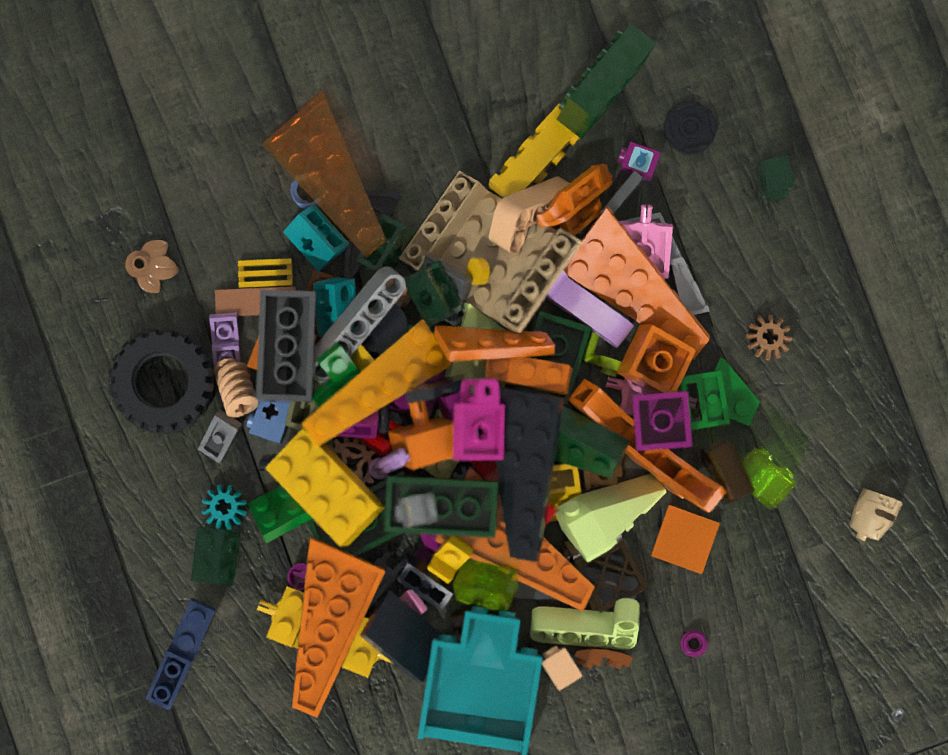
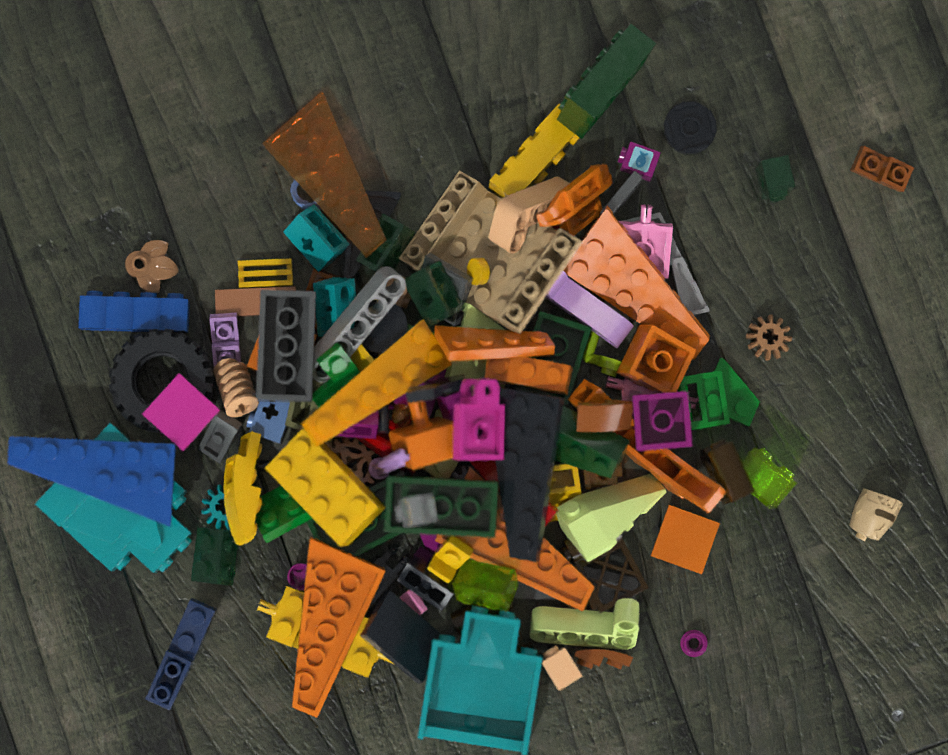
none -> blue wing [8,436,176,527]
none -> teal panel [35,423,193,573]
none -> blue brick [78,291,190,333]
none -> dark pink tile [143,374,220,451]
none -> yellow slope [224,431,262,545]
none -> clear orange hinge [391,404,412,427]
none -> dark orange slope [576,400,633,432]
none -> dark orange slope [850,146,914,192]

